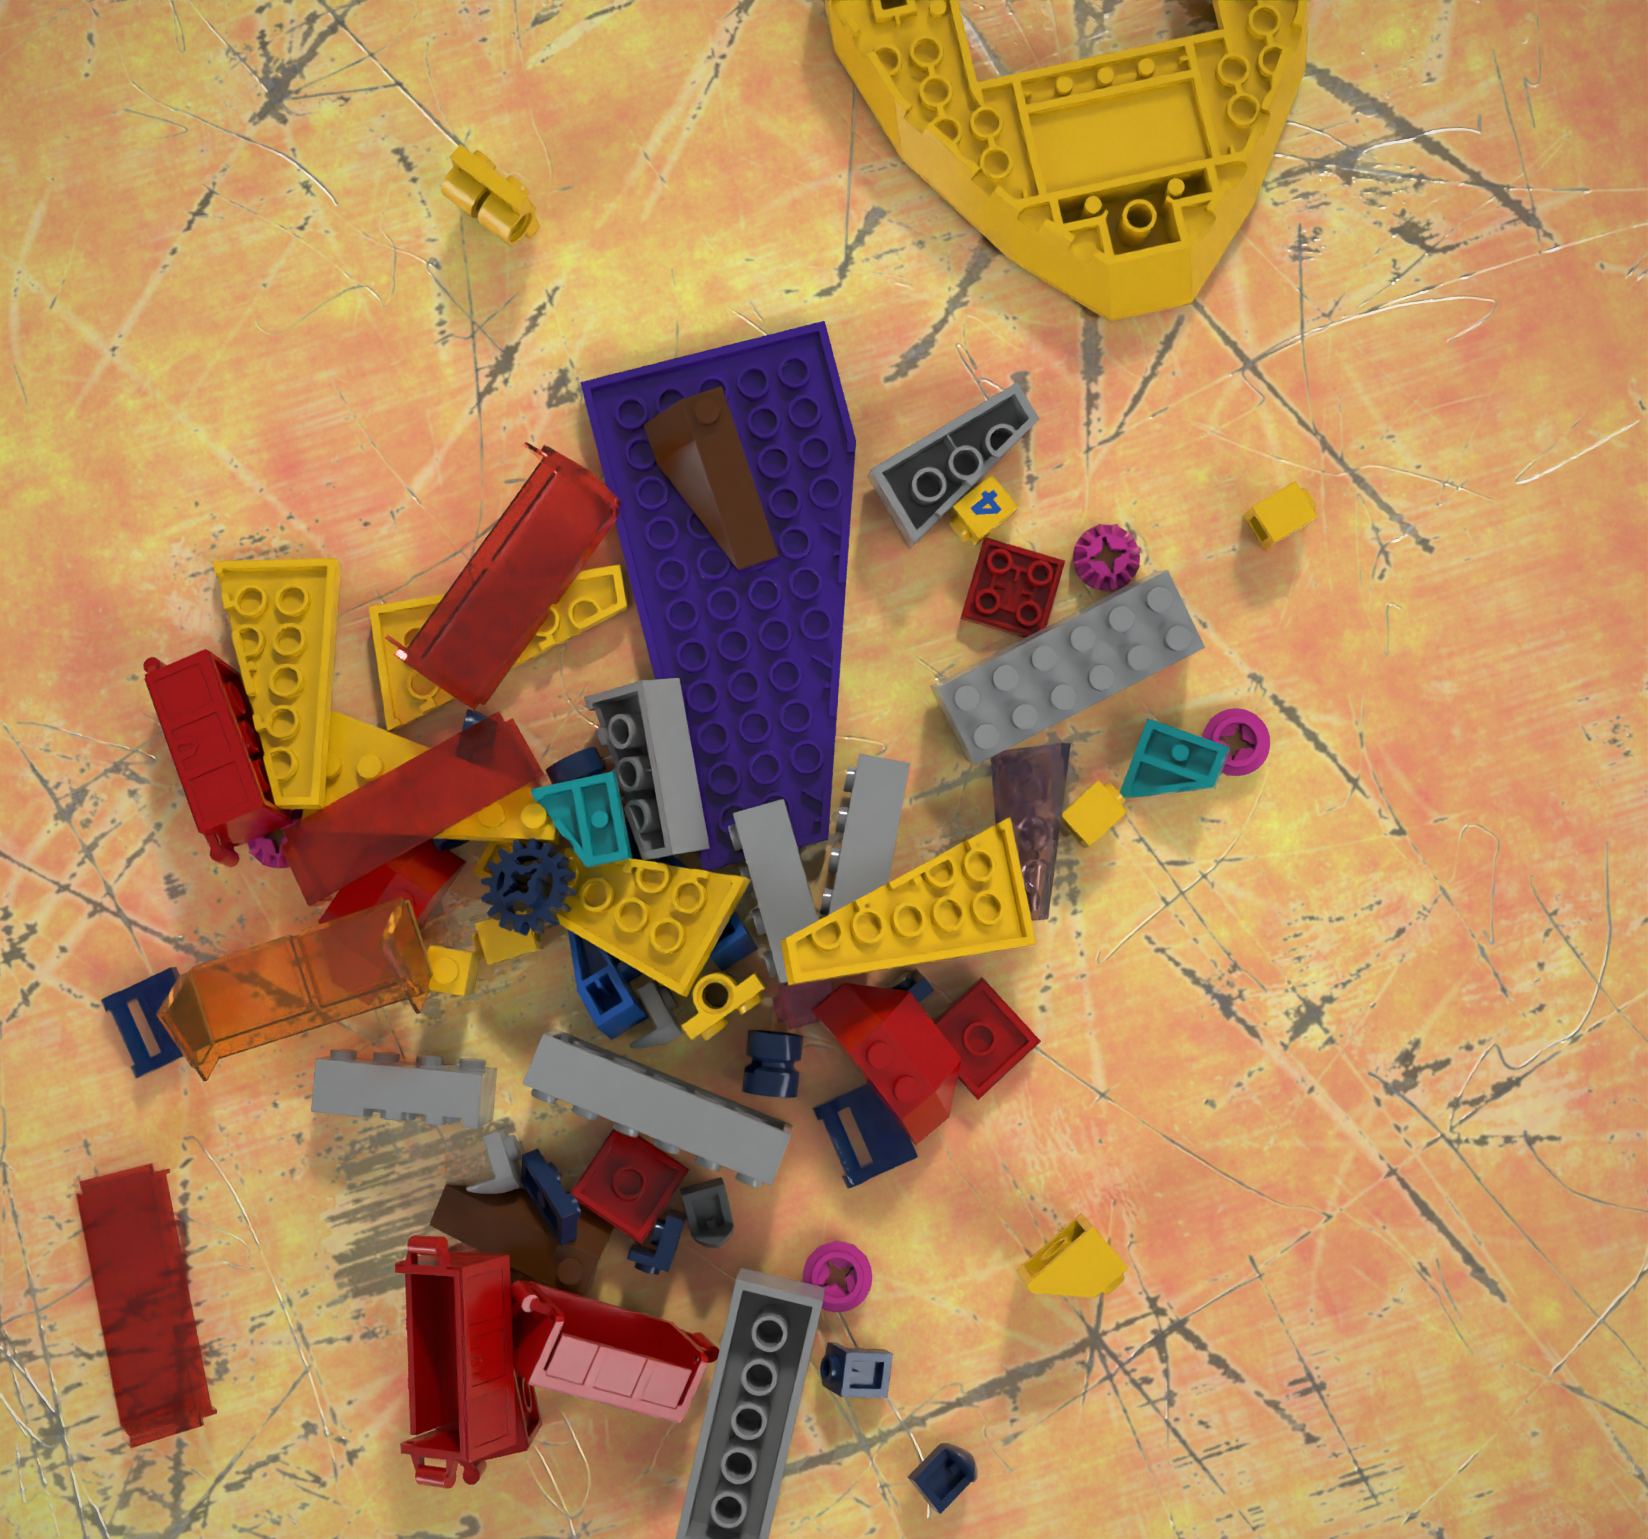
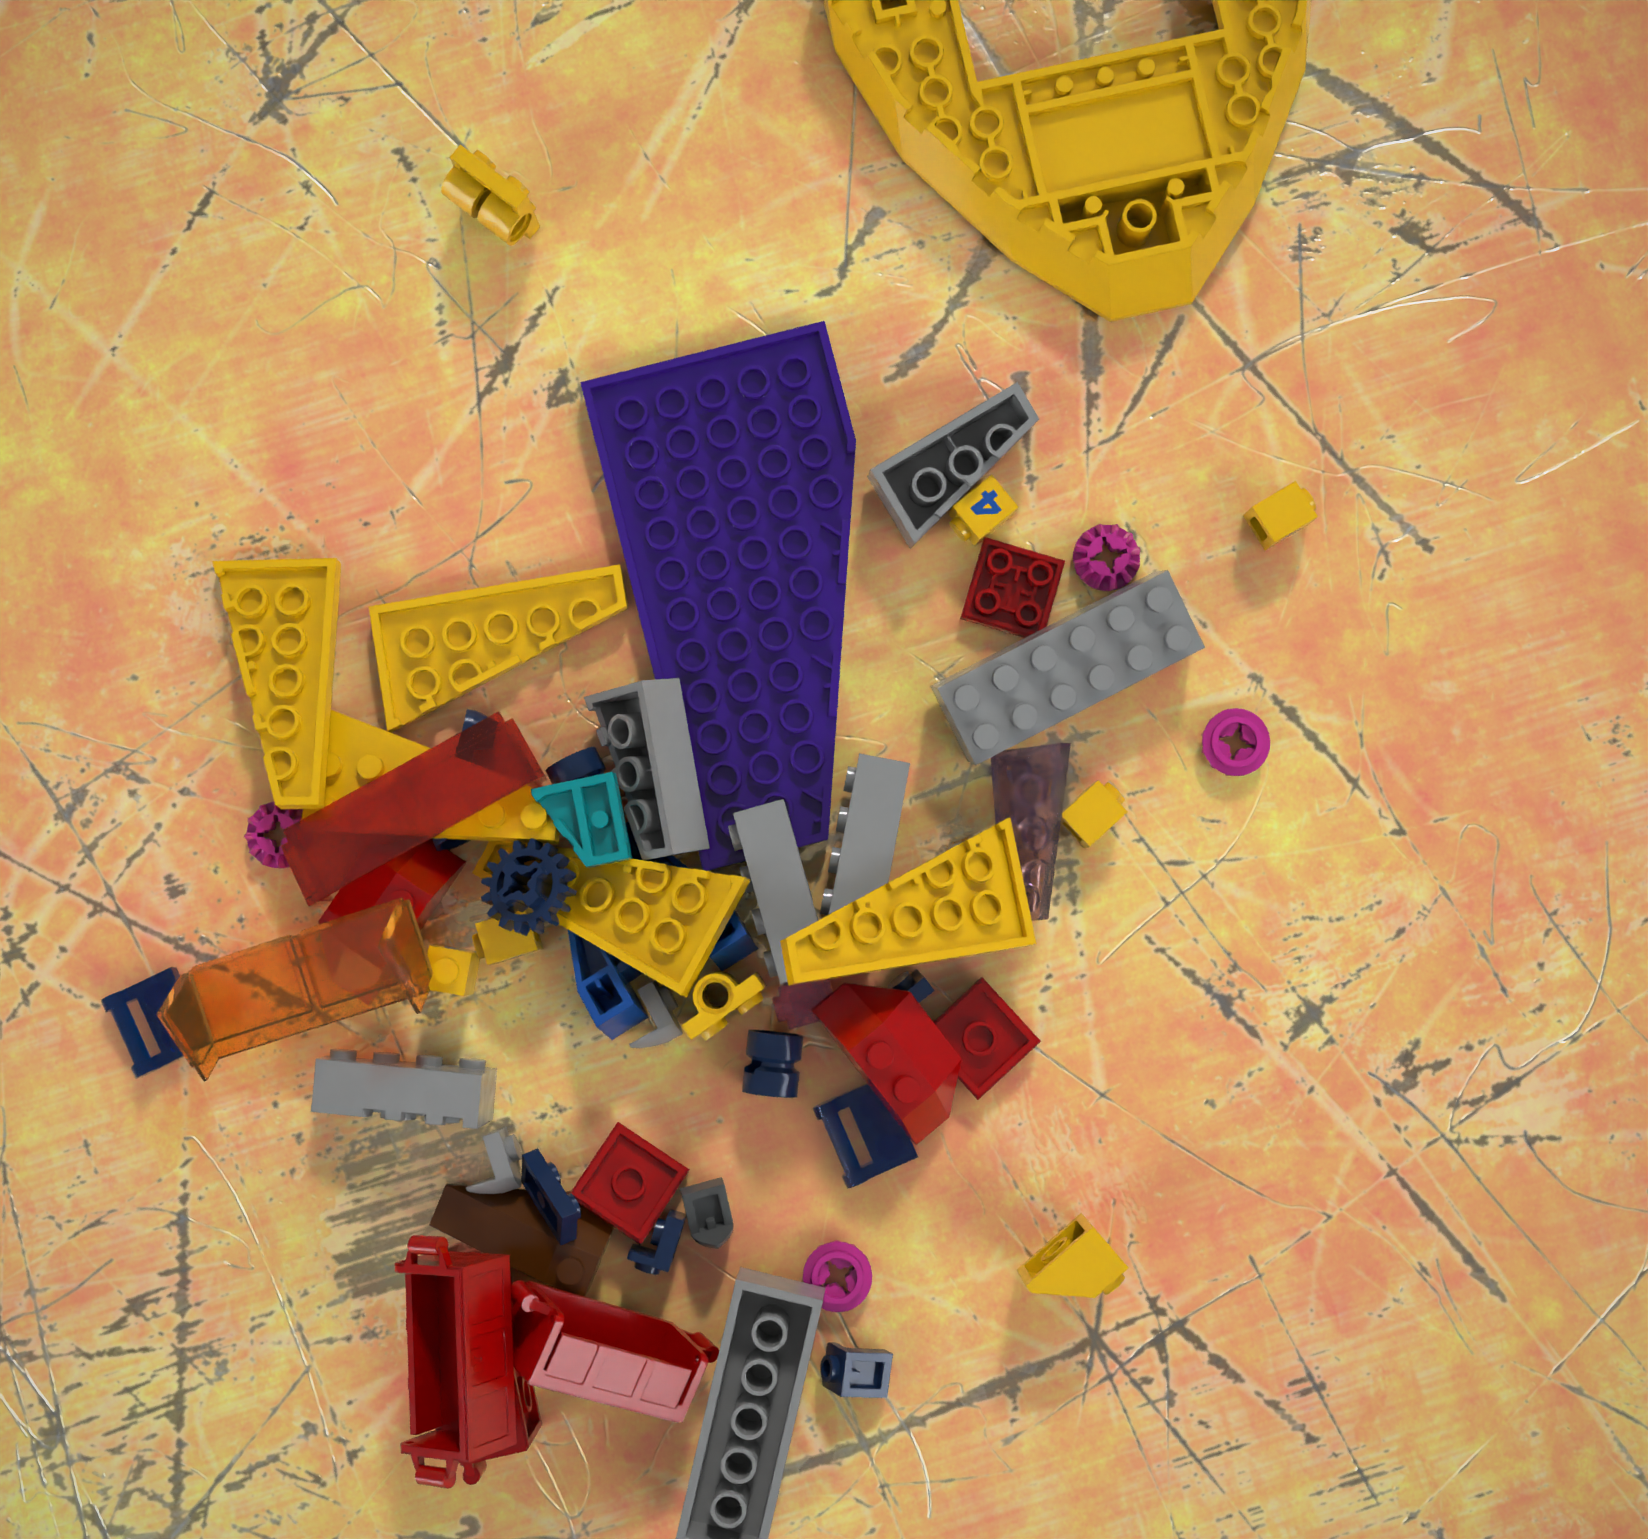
clear red piece [73,1163,217,1448] -> none
red container [143,649,293,868] -> none
clear red piece [385,442,622,710] -> none
light grey brick [523,1029,793,1188] -> none
reddish brown wedge [644,386,779,571] -> none
dark blue plate [908,1443,978,1514] -> none
teal wing [1120,718,1231,799] -> none

